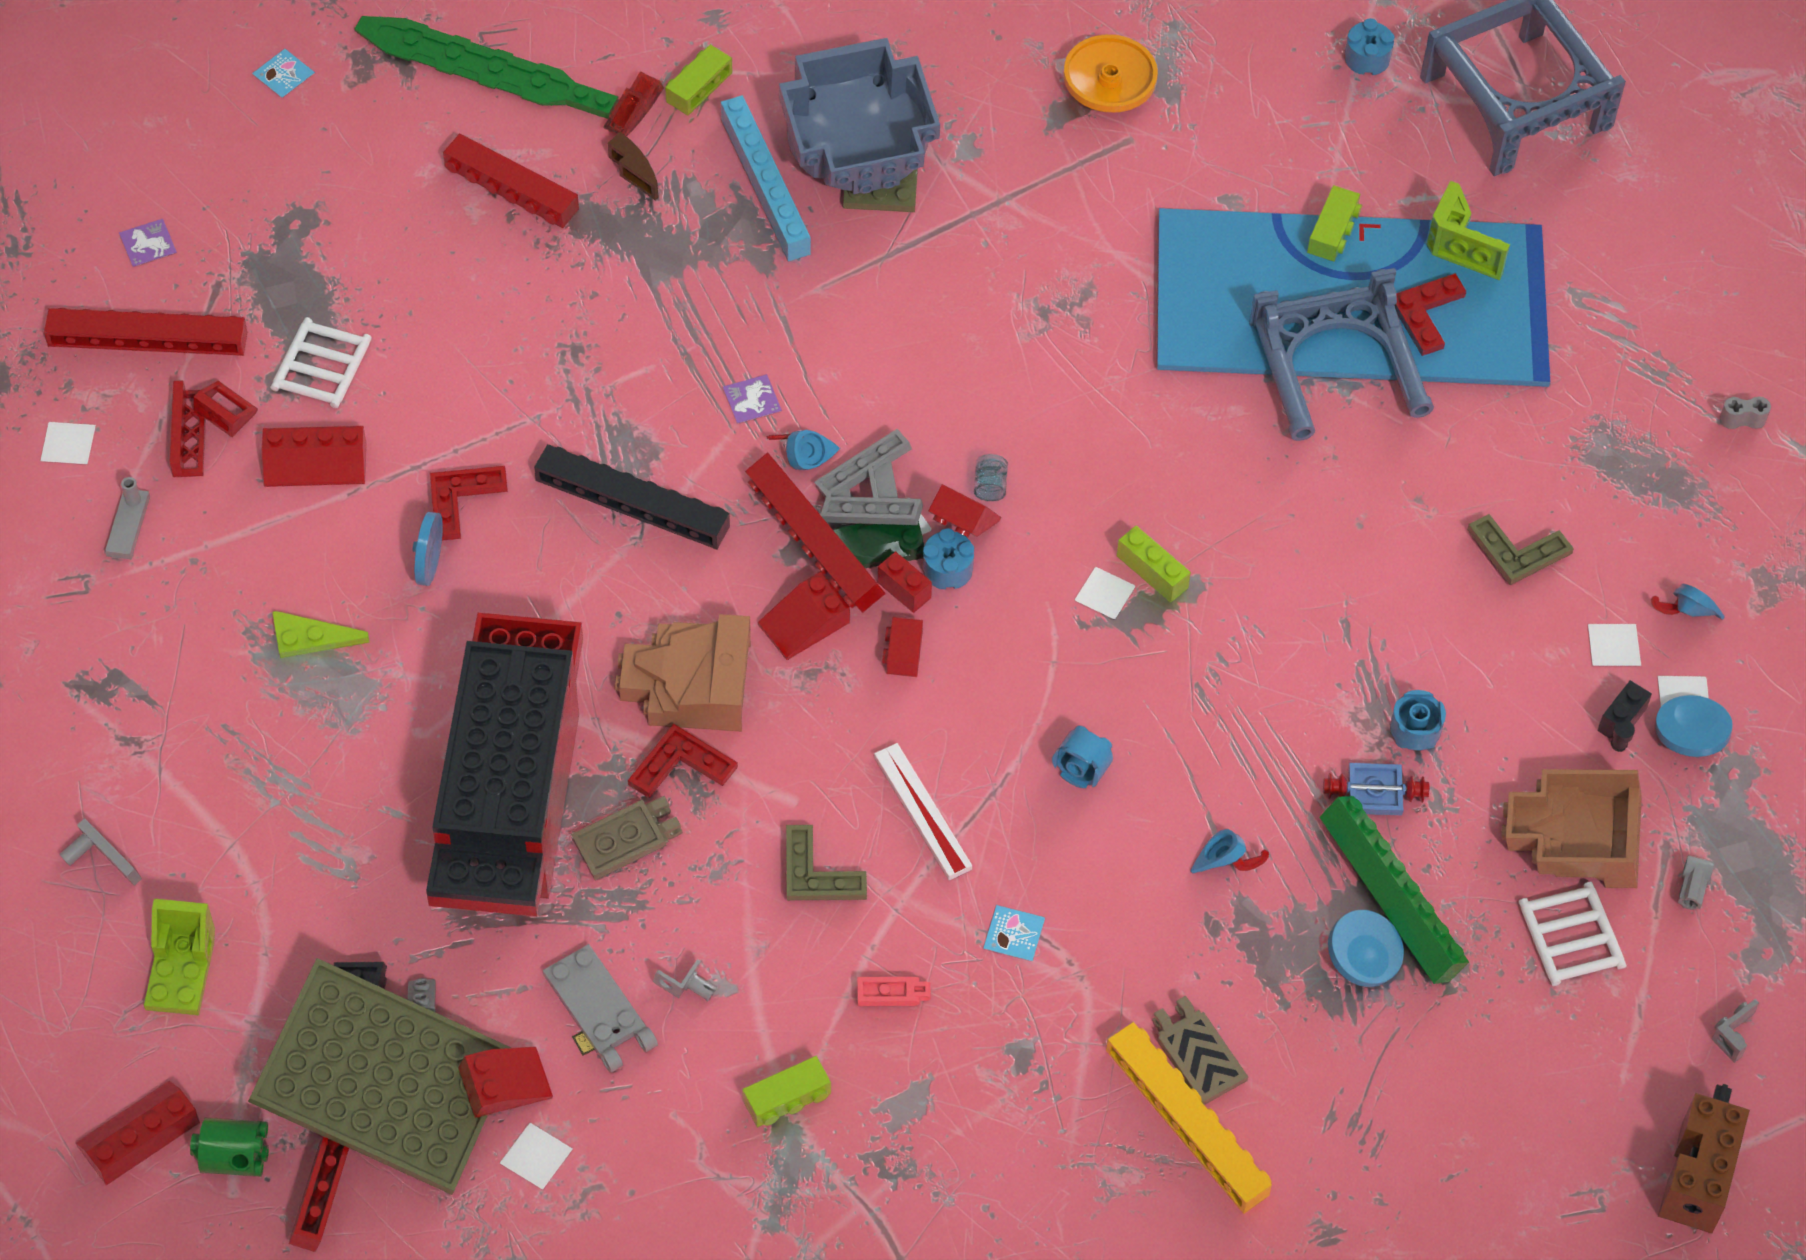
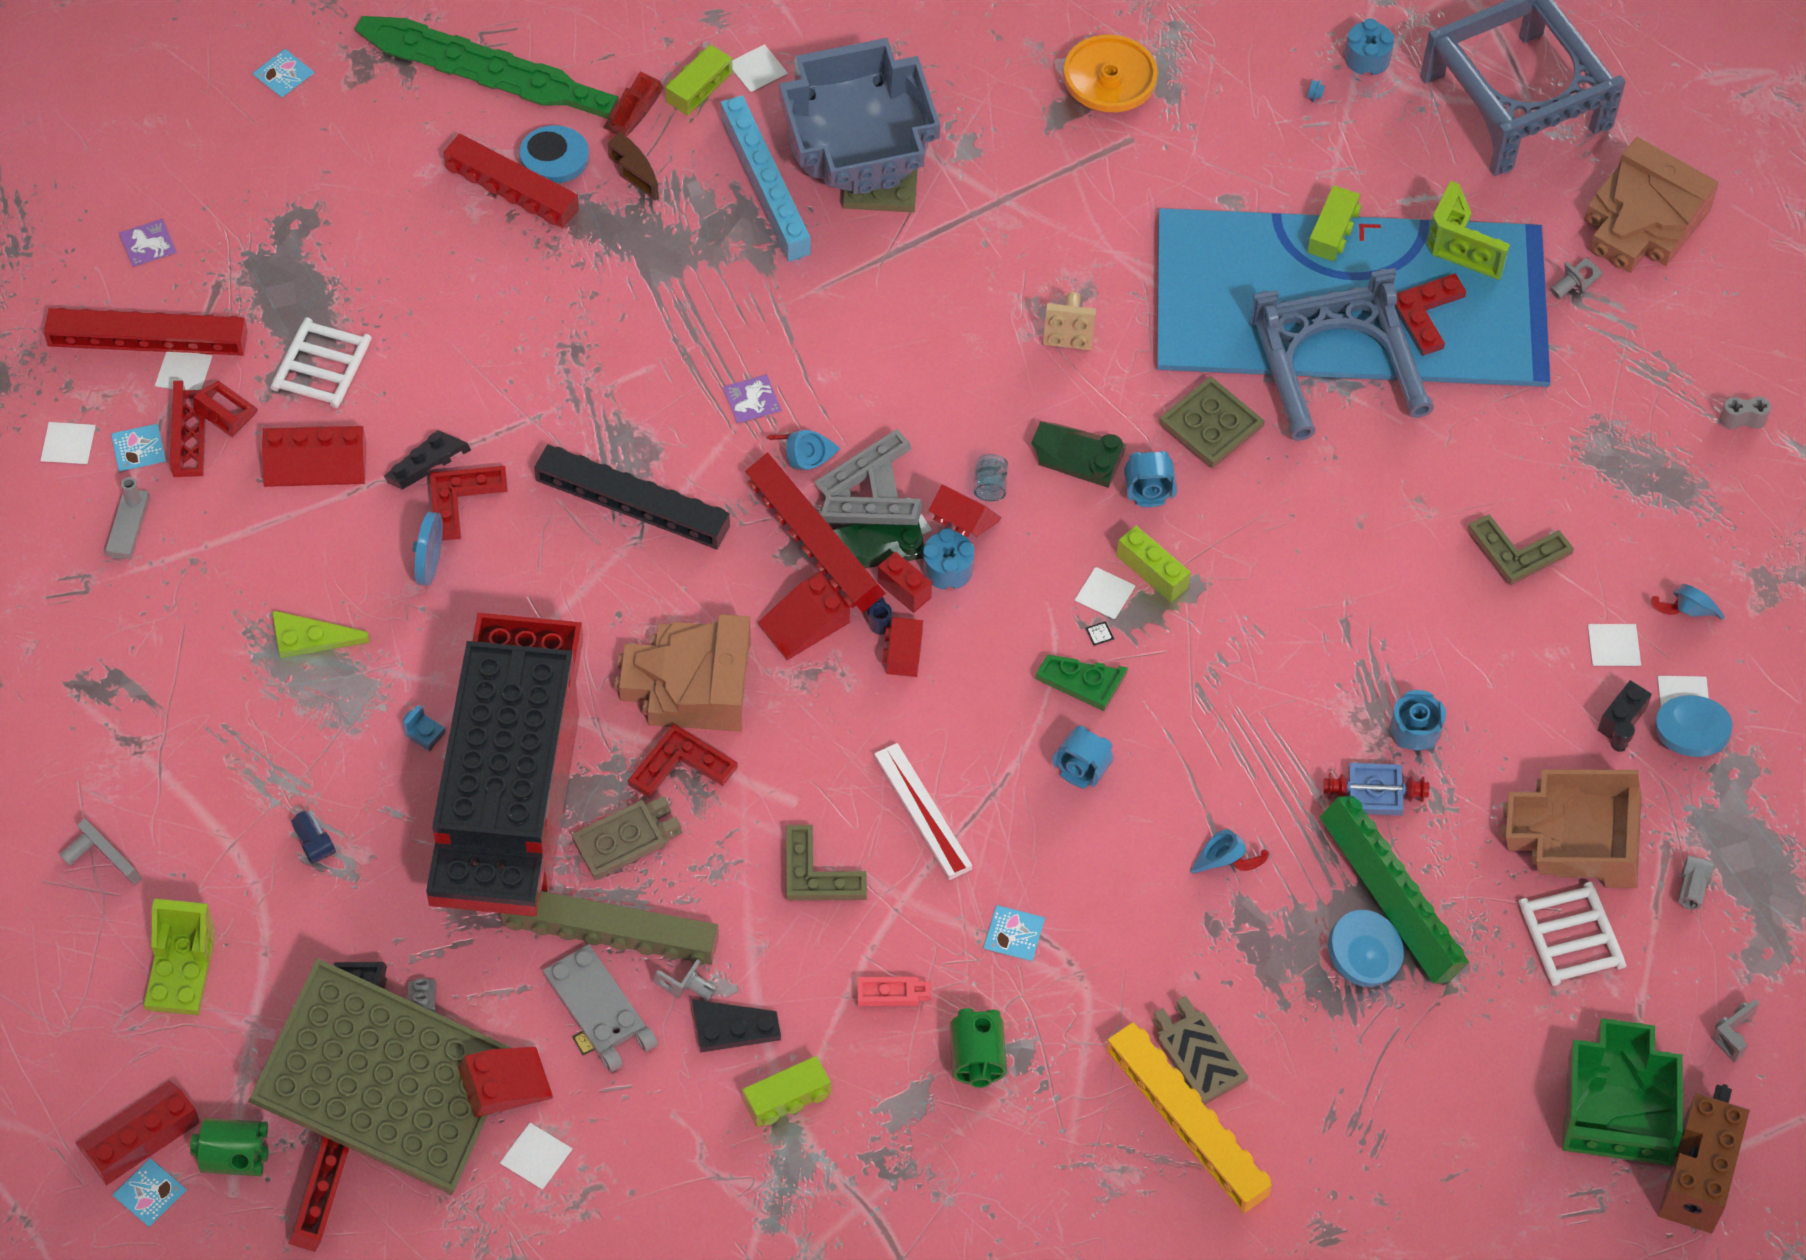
none -> medium azure sticker [111,424,166,472]
none -> medium azure sticker [112,1158,187,1227]
none -> white sticker [155,352,212,390]
none -> dark blue piece [291,811,336,865]
none -> black wing [384,430,471,490]
none -> dark azure bracket [403,705,445,751]
none -> olive brick [501,891,719,965]
none -> dark azure piece [520,125,589,183]
none -> black wing [692,999,781,1053]
none -> white sticker [732,44,788,92]
none -> dark blue piece [865,597,892,635]
none -> green cylinder [950,1008,1007,1088]
none -> dark green slope [1031,421,1126,488]
none -> green wing [1035,655,1128,711]
none -> tan plate [1043,292,1096,351]
none -> sticker [1085,621,1114,646]
none -> dark azure brick [1124,451,1177,507]
none -> olive plate [1159,376,1265,468]
none -> dark azure plate [1307,79,1325,102]
none -> light grey bracket [1550,258,1602,300]
none -> green panel [1562,1018,1683,1166]
none -> nougat panel [1584,136,1719,273]

